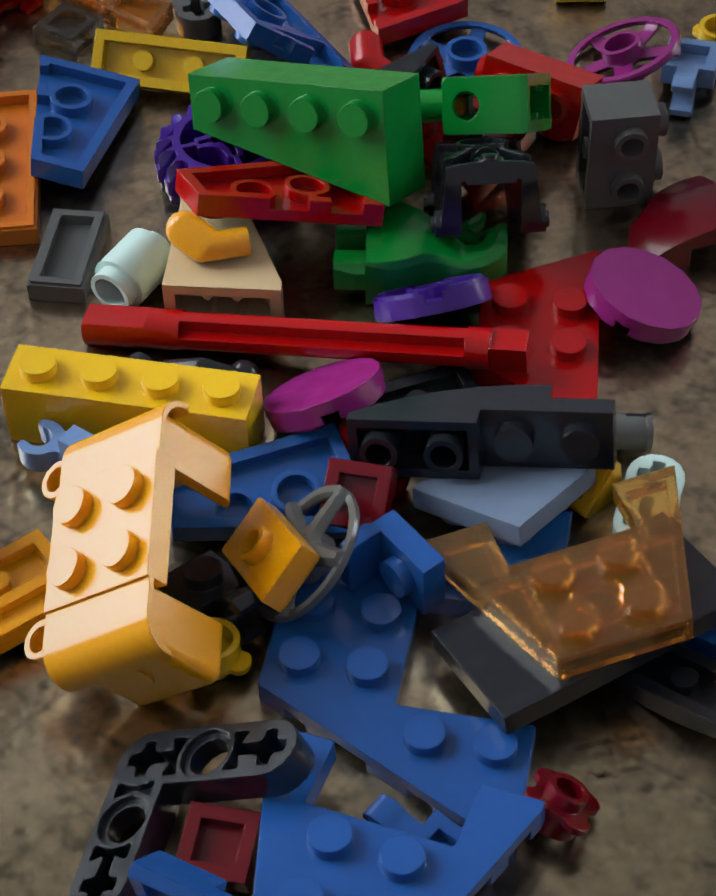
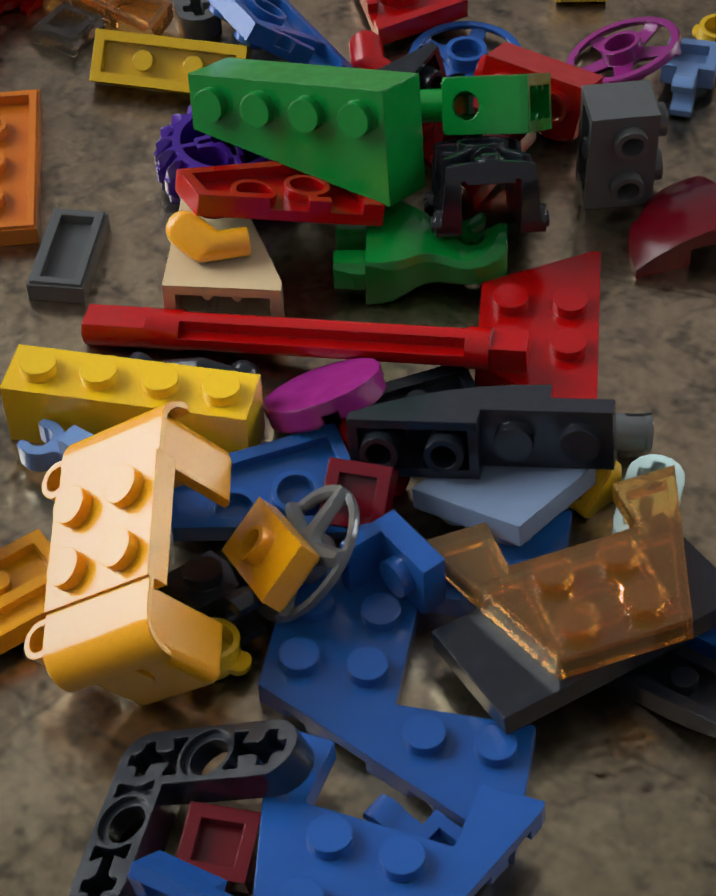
blue wing [31,54,140,189] -> none
light aqua brick [91,228,170,307] -> none
dark purple tile [372,273,493,322] -> none
dark red plate [523,768,600,841] -> none
magenta tile [583,246,702,344] -> none

